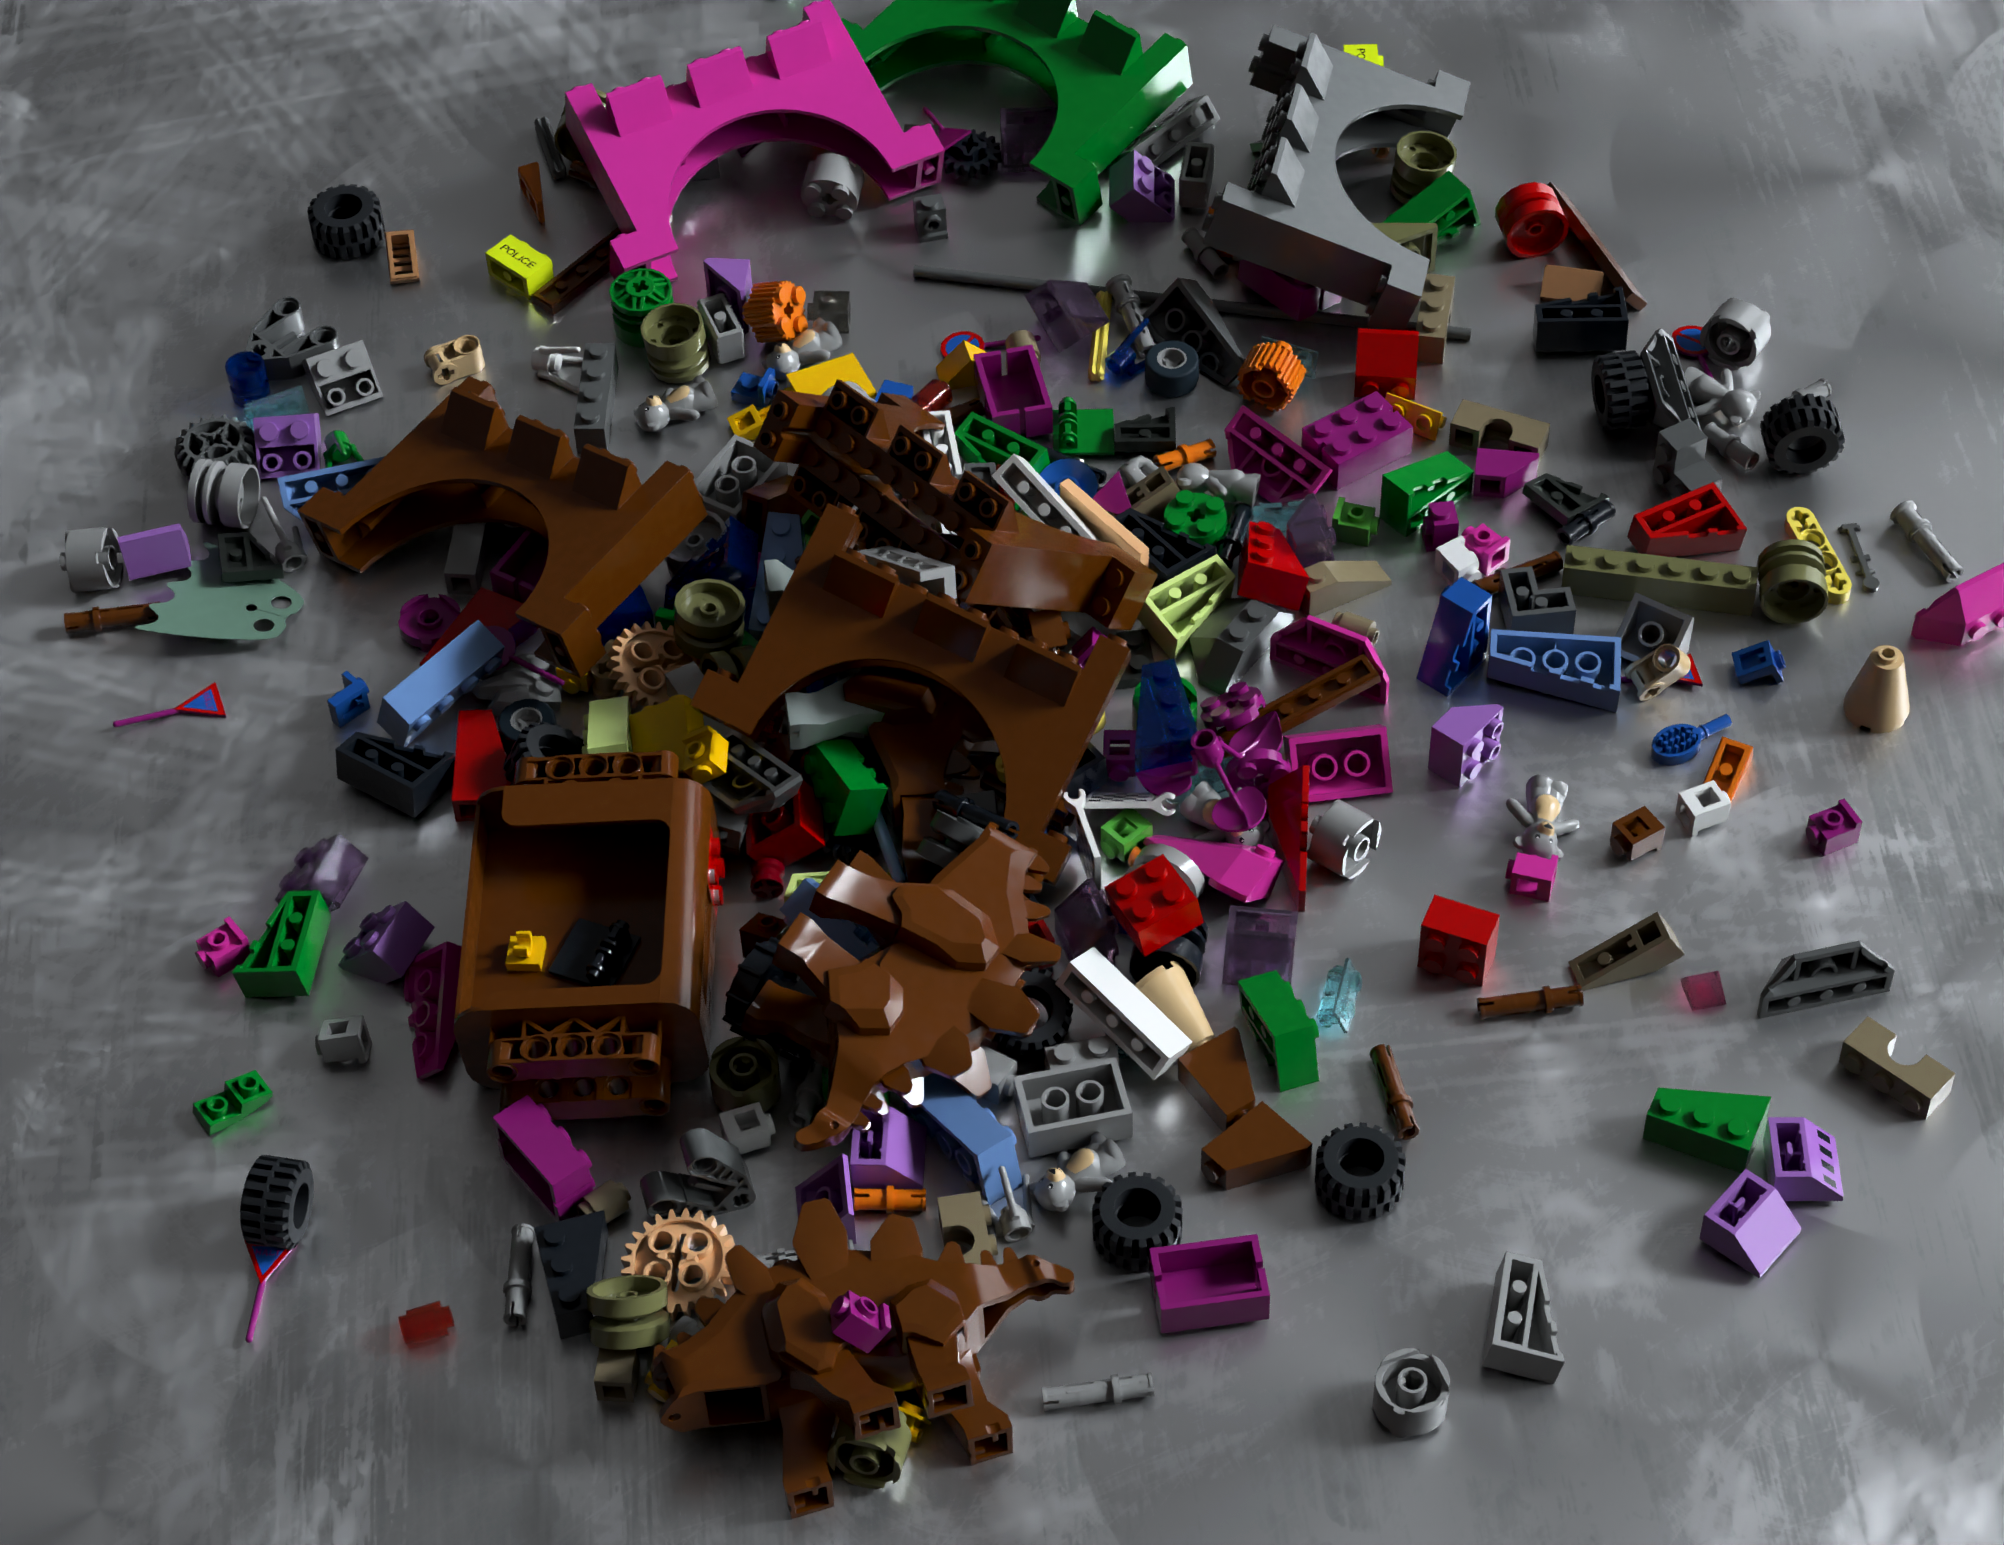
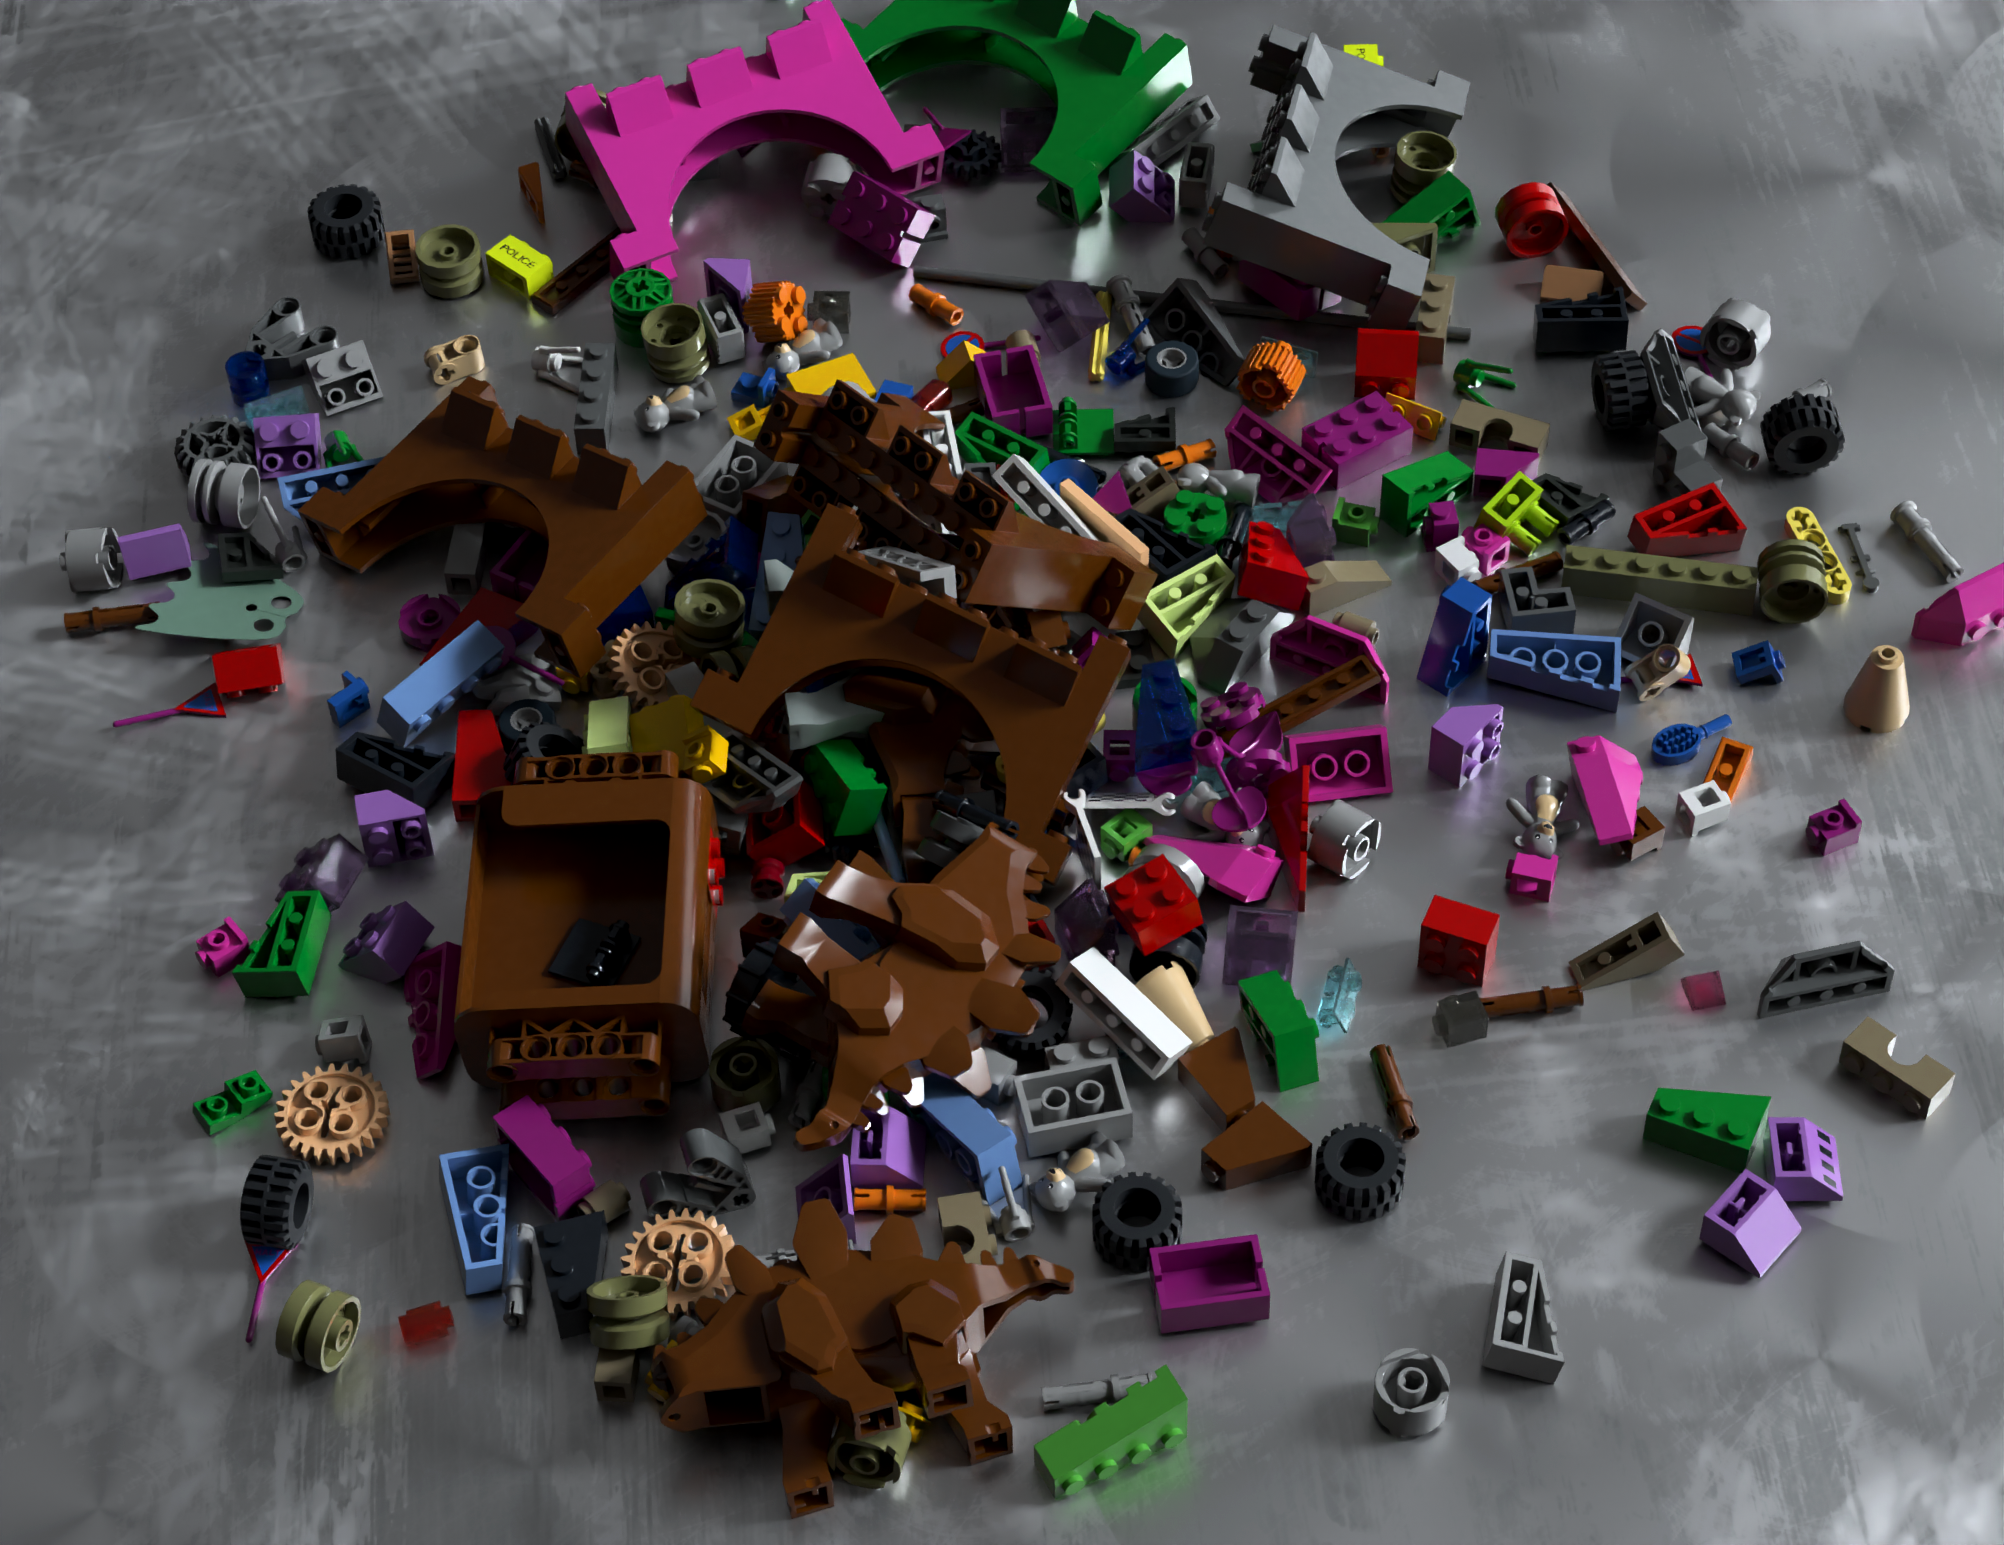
yellow tile [505,931,547,971] -> none
magenta brick [830,1290,891,1354] -> none
none -> red slope [212,643,285,698]
none -> light nougat gear [274,1063,390,1166]
none -> olive wheel [275,1280,361,1373]
none -> medium lavender slope [354,790,434,868]
none -> olive wheel [415,224,485,298]
none -> medium blue wedge [439,1143,509,1295]
none -> magenta piece [827,171,936,268]
none -> orange pin [908,283,964,326]
none -> bright green wedge [1034,1364,1188,1499]
none -> clear smoke brick [1432,990,1489,1048]
none -> green plant [1453,358,1517,408]
none -> lime brick [1474,471,1560,557]
none -> dark pink wedge [1567,735,1643,846]

